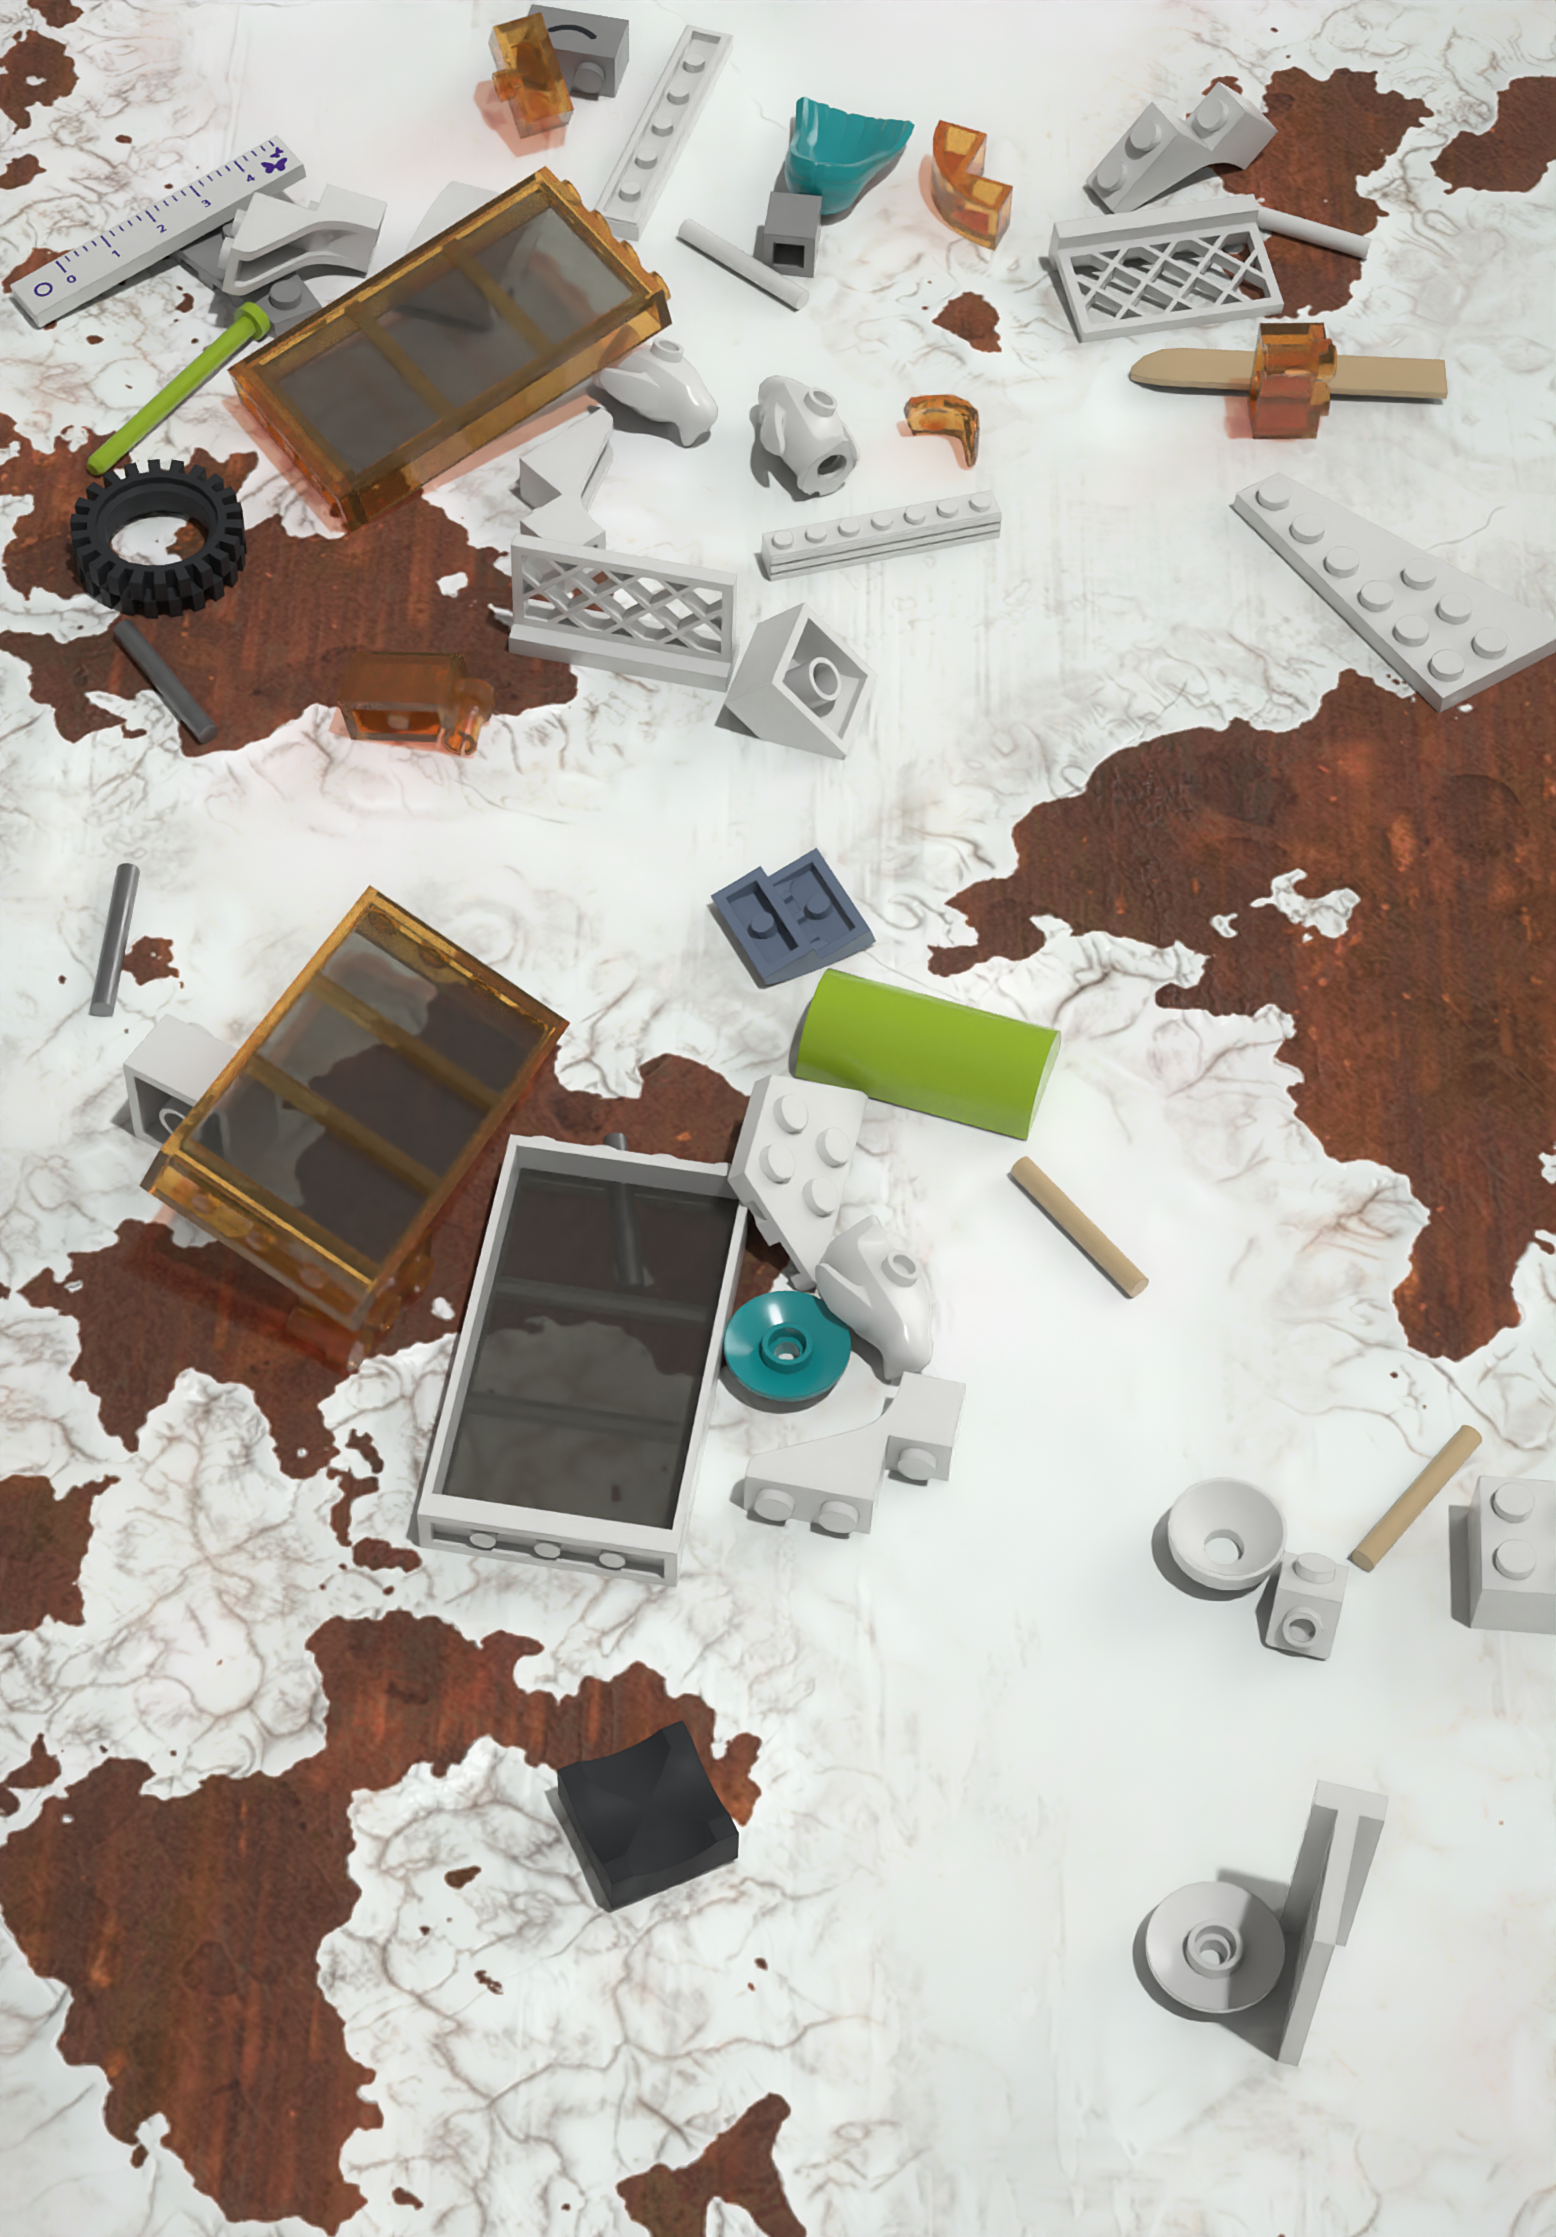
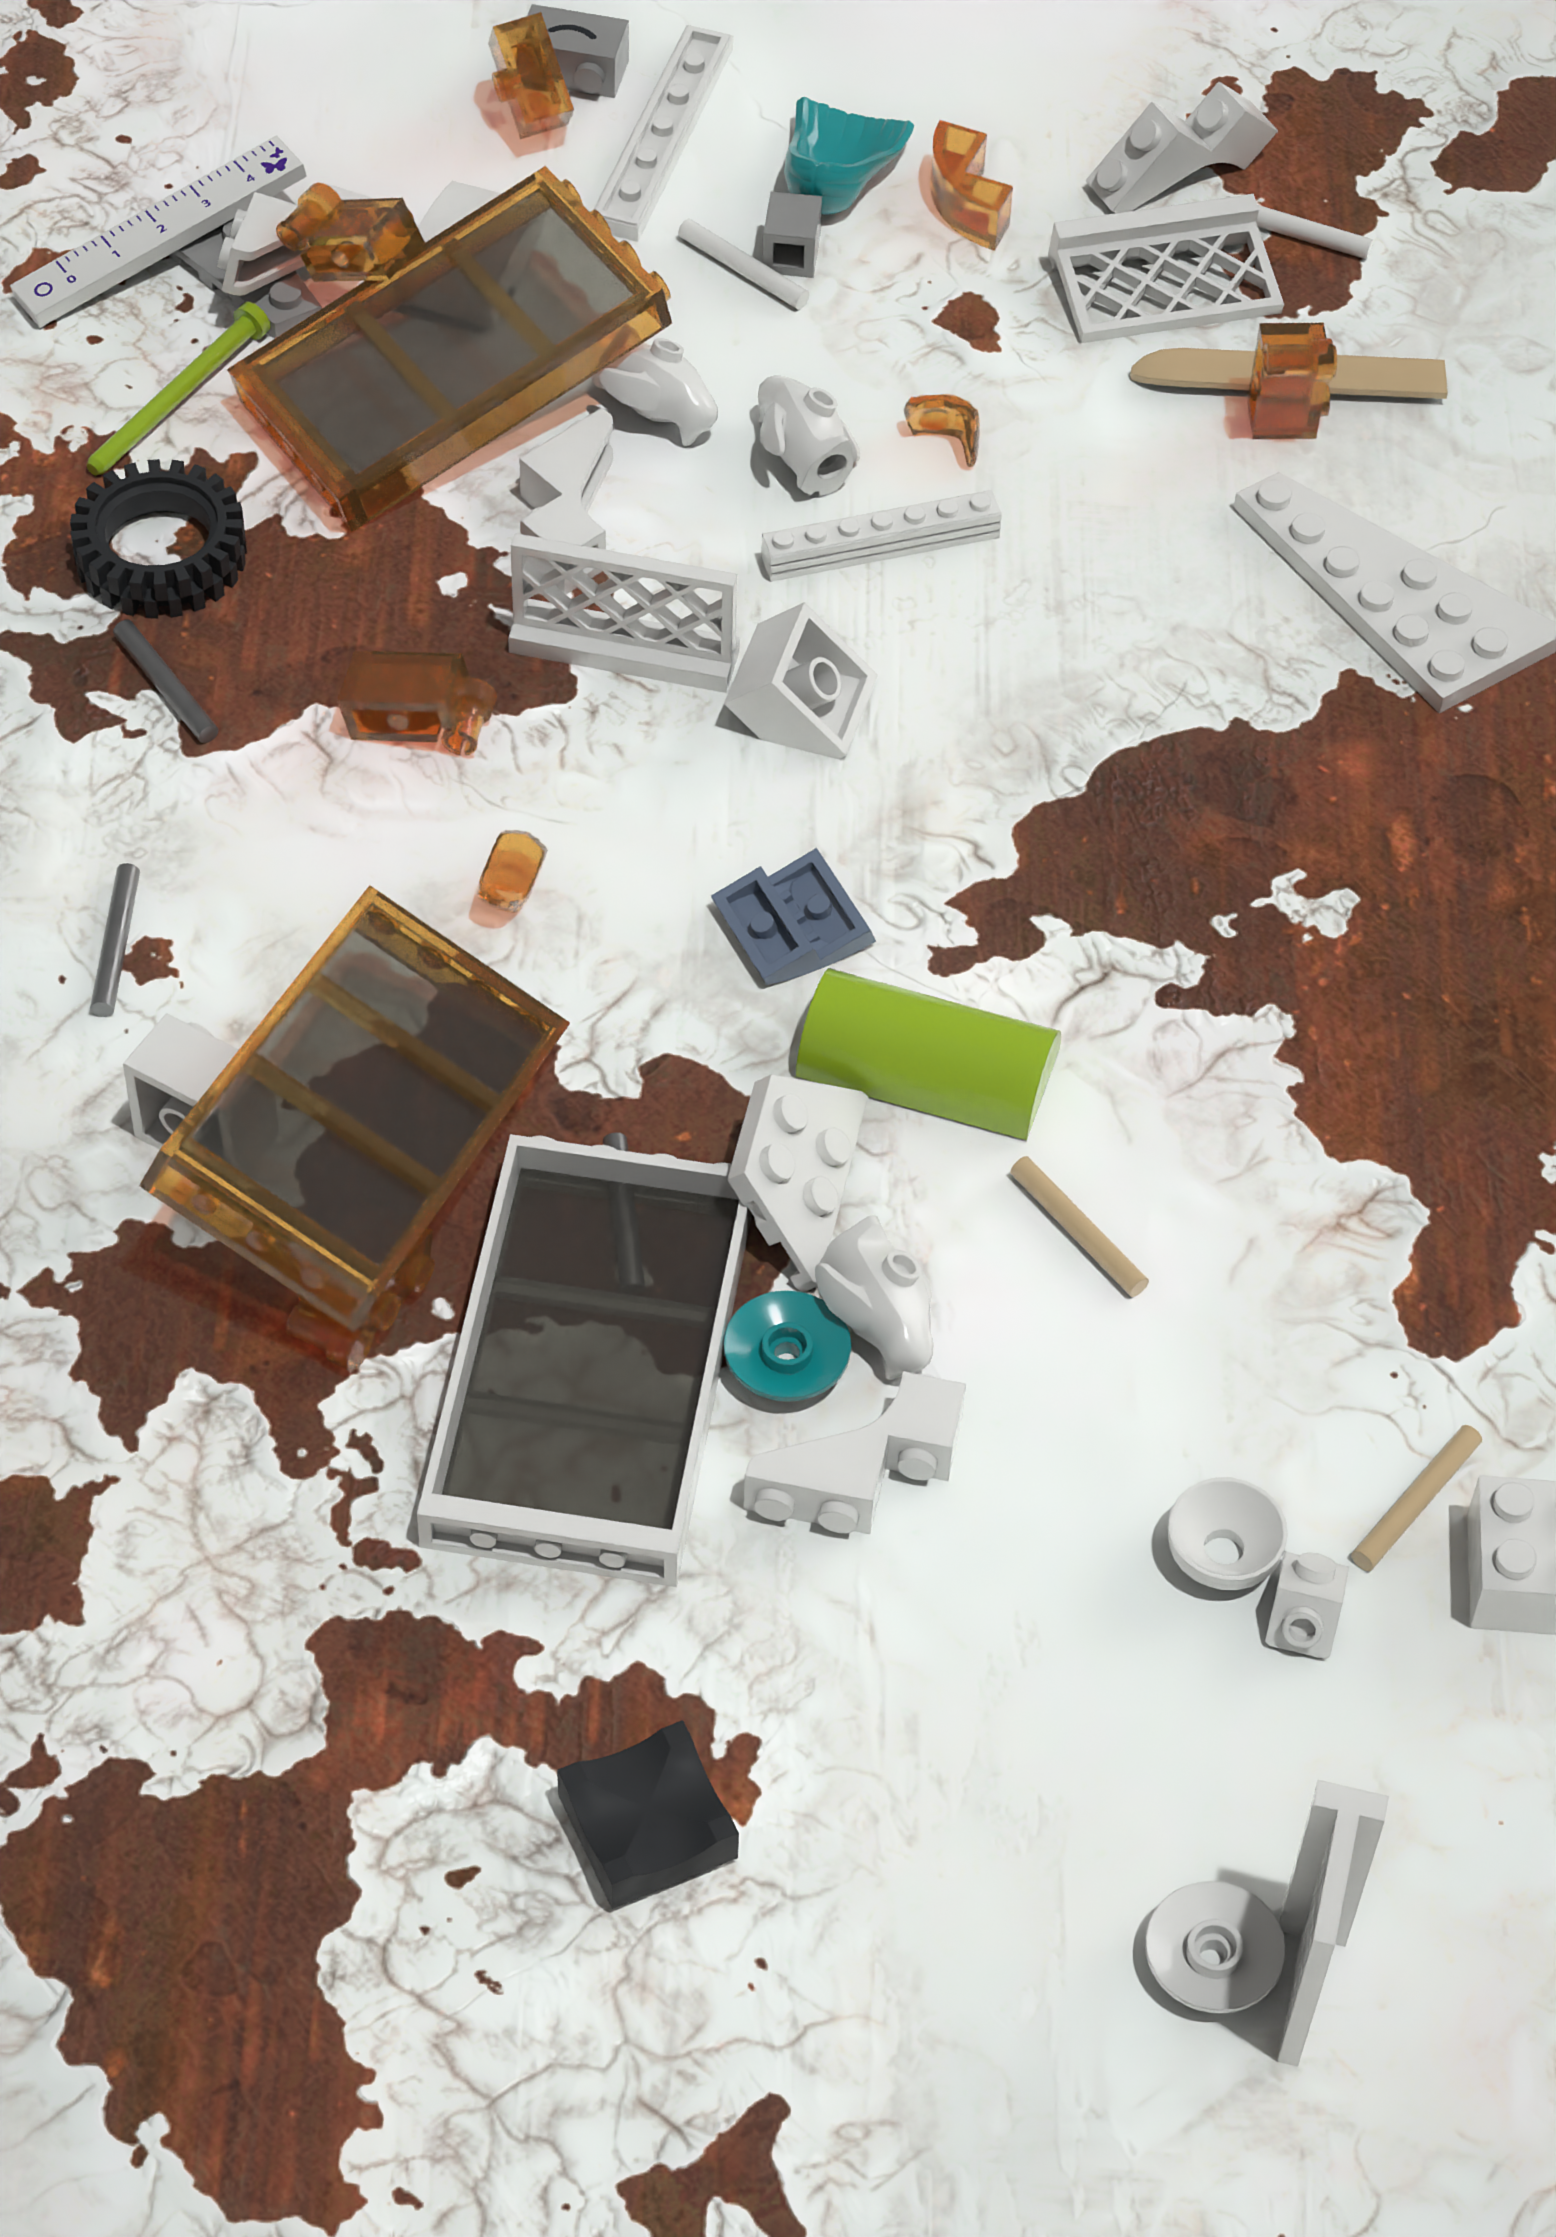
none -> clear orange hinge [276,182,425,282]
none -> clear orange hair [476,830,548,914]

